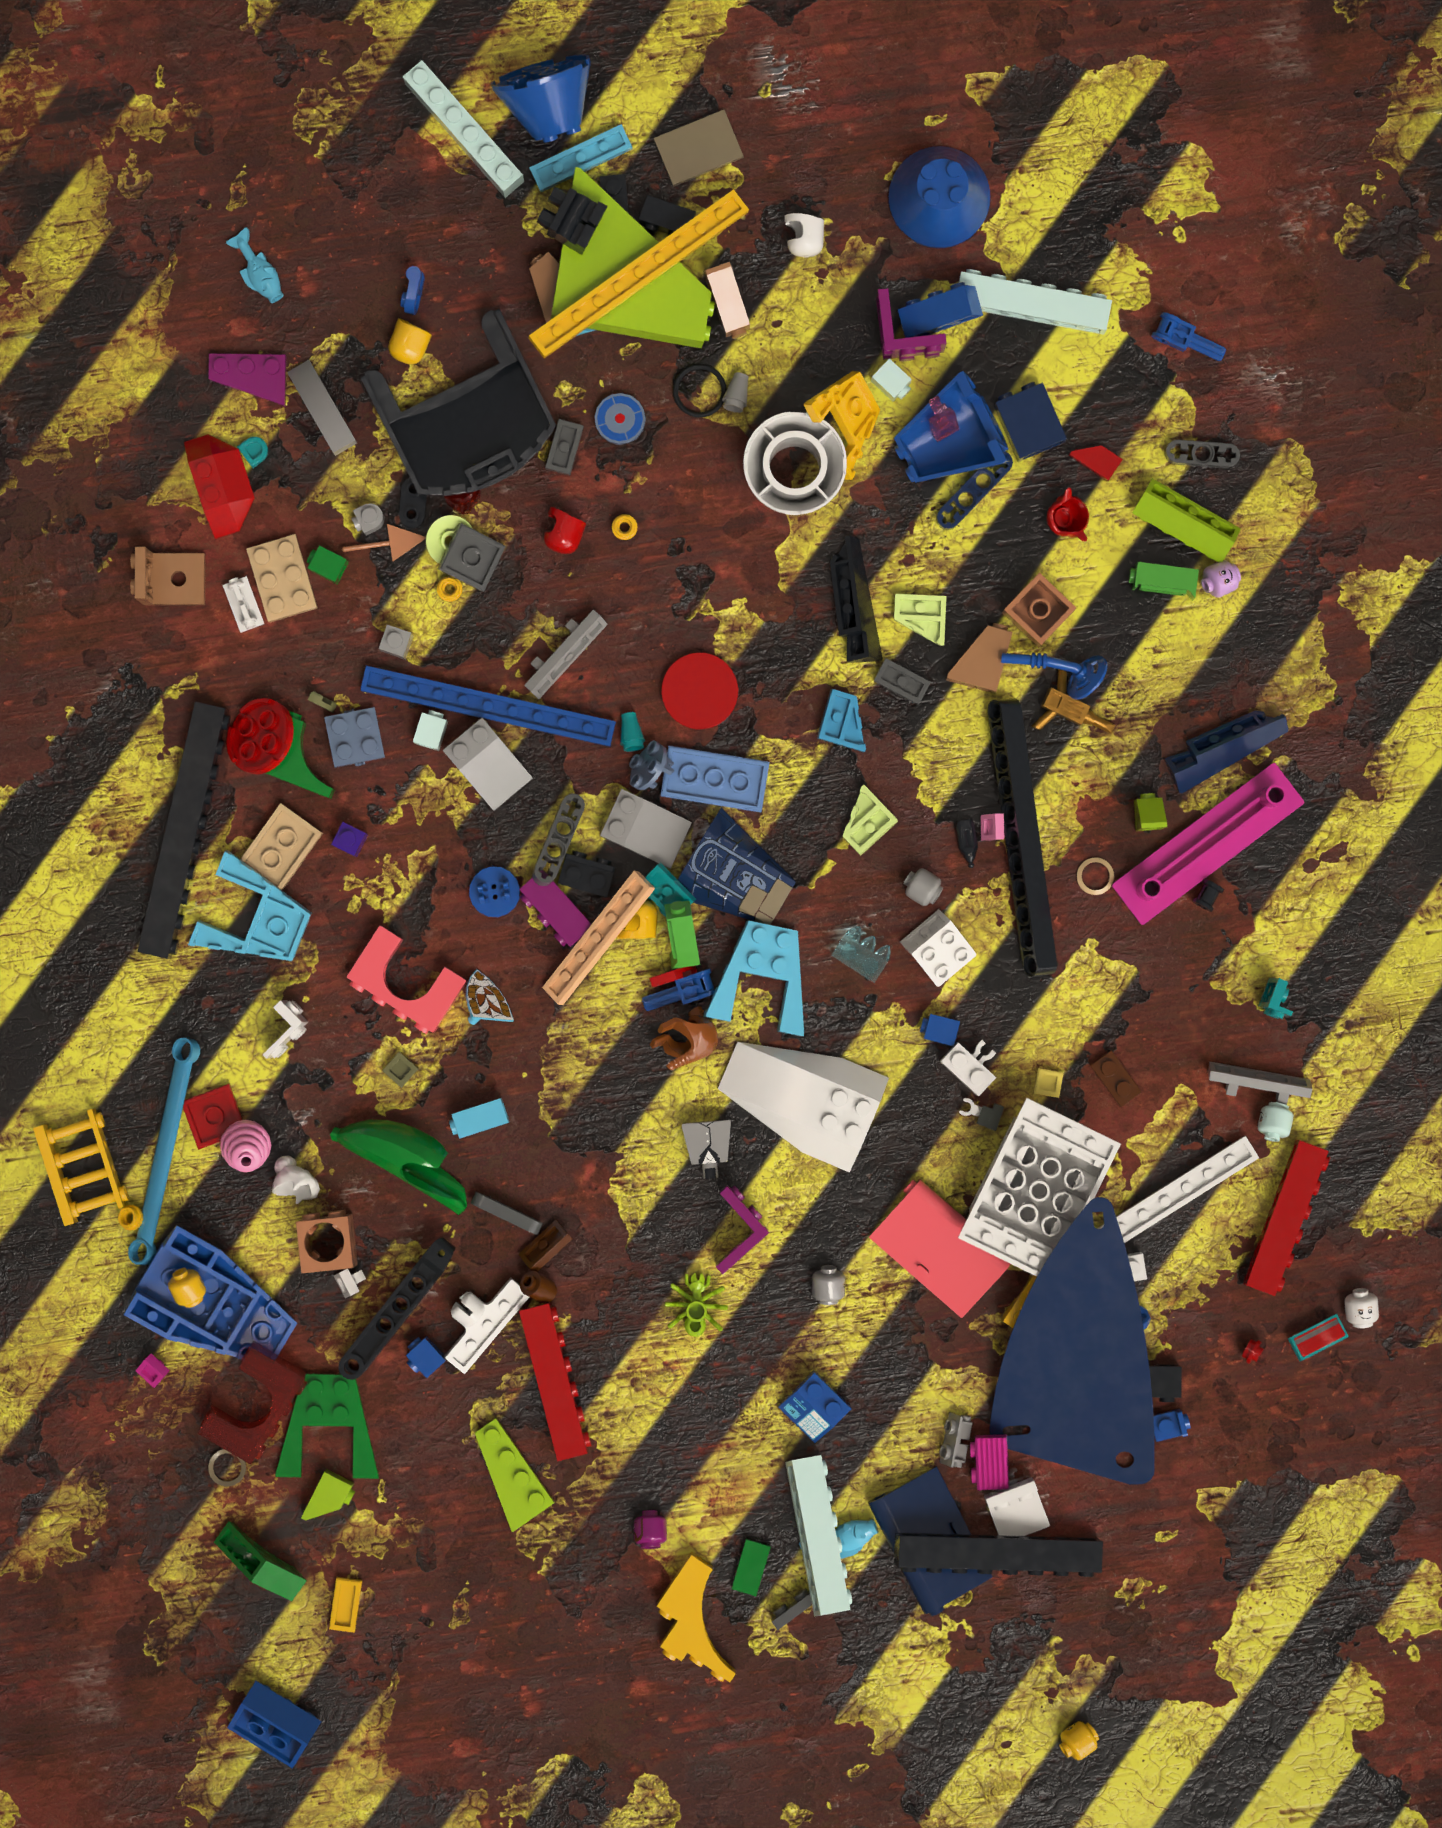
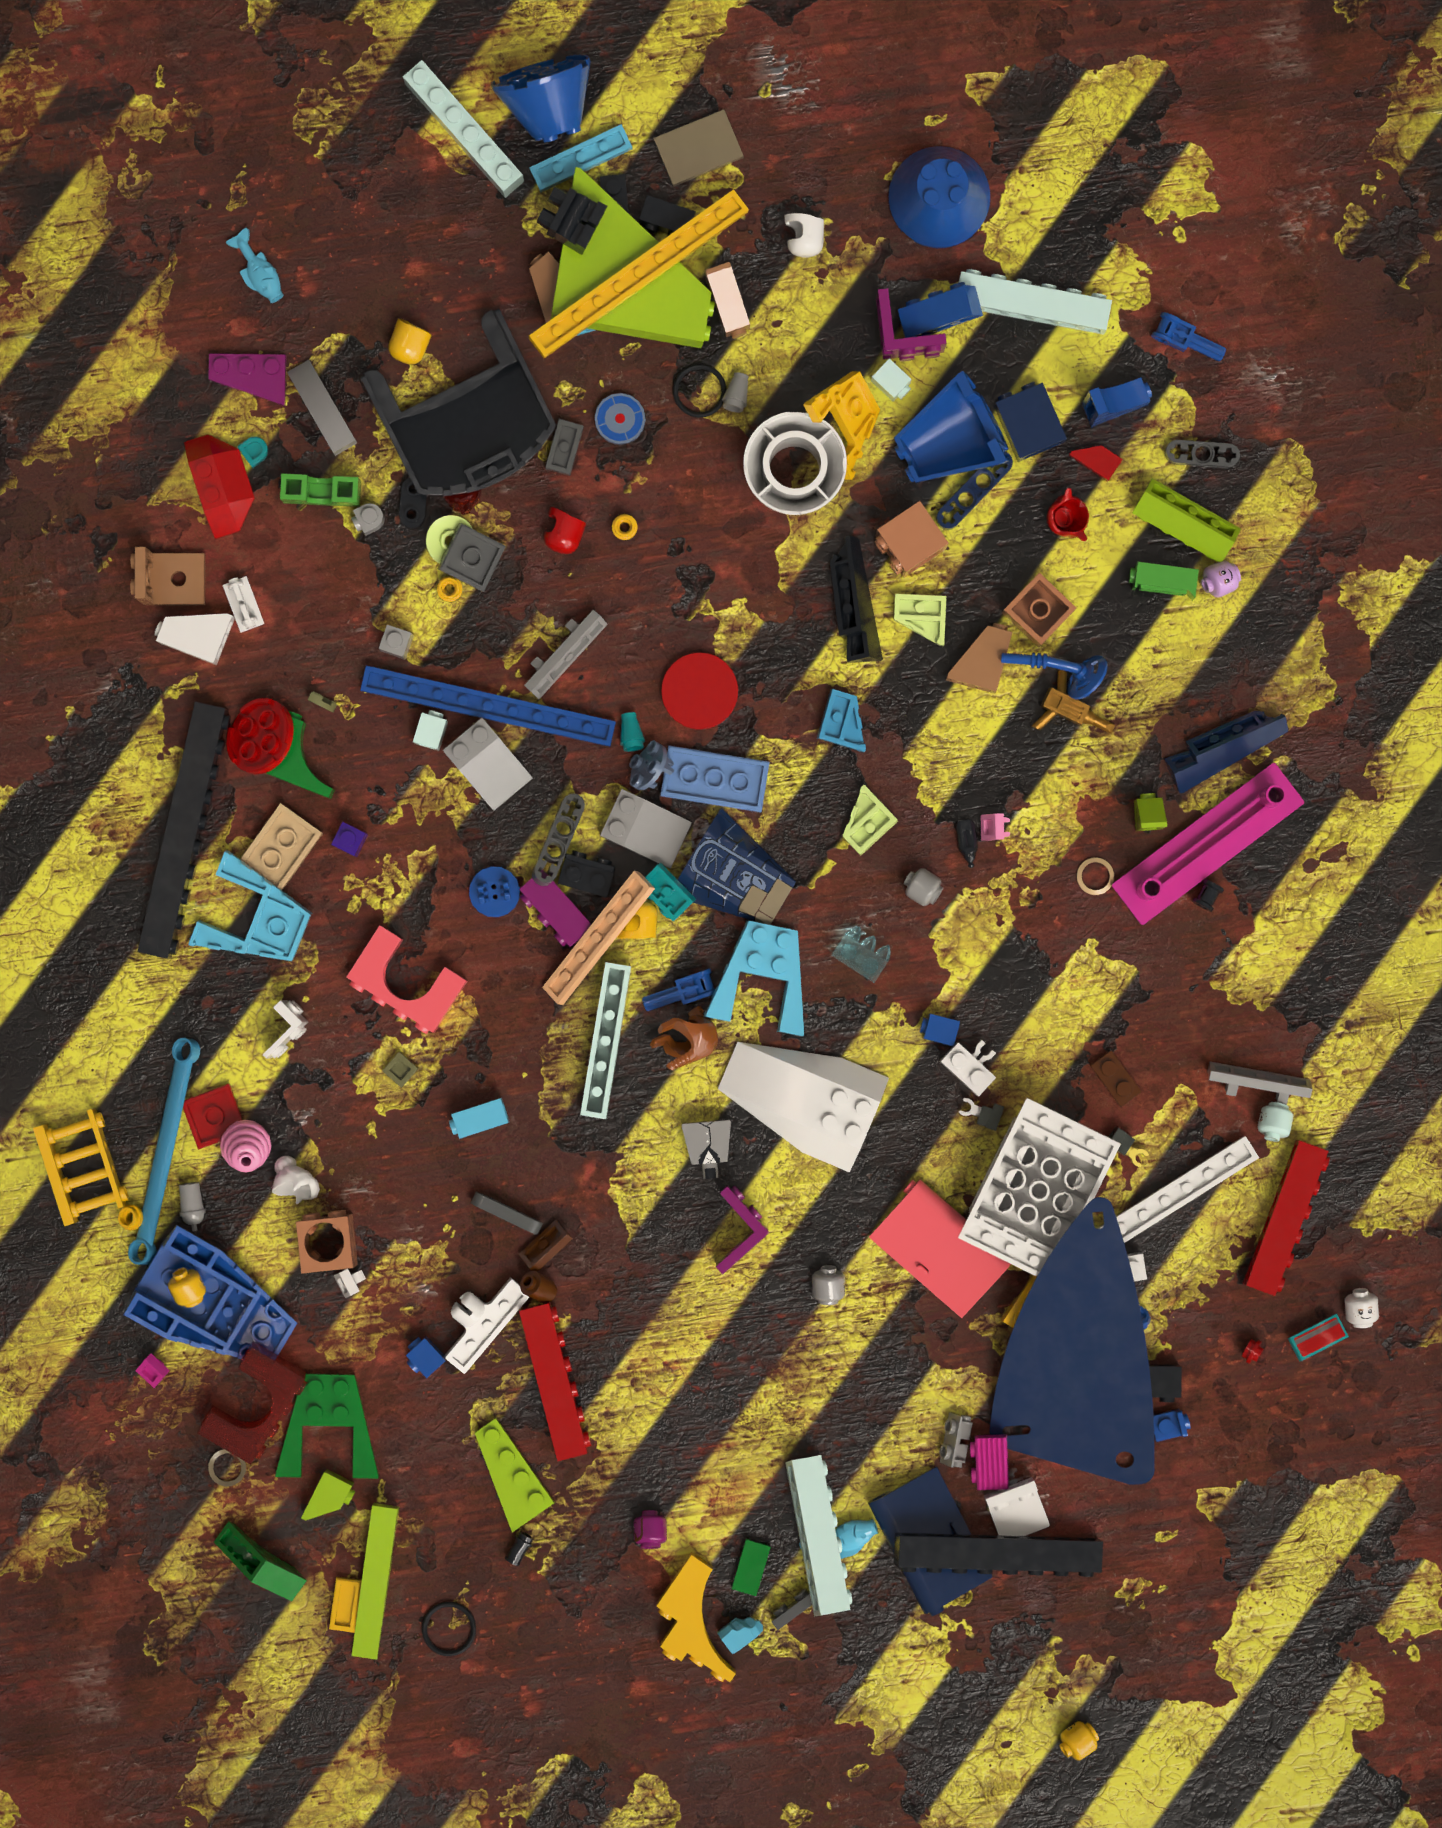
blue slope [227,1681,322,1769] -> none
tan plate [246,534,318,623] -> none
green brick [307,545,349,585] -> none
sand blue plate [324,707,385,768] -> none
green piece [330,1119,467,1215] -> none
black piece [339,1238,456,1380] -> none
nougat piece [342,524,426,561] -> none
blue plate [401,266,425,315] -> none
shield [466,970,514,1025] -> none
red tile [649,966,697,987] -> none
bright green window [664,900,700,969] -> none
lime animal [665,1273,728,1337] -> none
blue slope [778,1370,851,1443] -> none
dark grey plate [873,658,931,705] -> none
white bracket [900,909,976,987] -> none
clear pink plate [928,395,959,442] -> none
black beam [987,698,1057,977] -> none
light yellow tile [1033,1068,1063,1098] -> none
teal bracket [1258,978,1293,1019] -> none
none -> white slope [155,614,235,666]
none -> light grey piece [179,1182,206,1231]
none -> bright green arch [280,474,361,507]
none -> lime slope [352,1503,399,1660]
none -> black tyre [422,1601,476,1656]
none -> black pin [505,1531,534,1566]
none -> light aqua brick [580,962,632,1119]
none -> medium azure rock [717,1617,763,1654]
none -> nougat brick [874,501,949,578]
none -> blue arch [1082,378,1152,427]
none -> pearl dark grey piece [1109,1126,1149,1167]

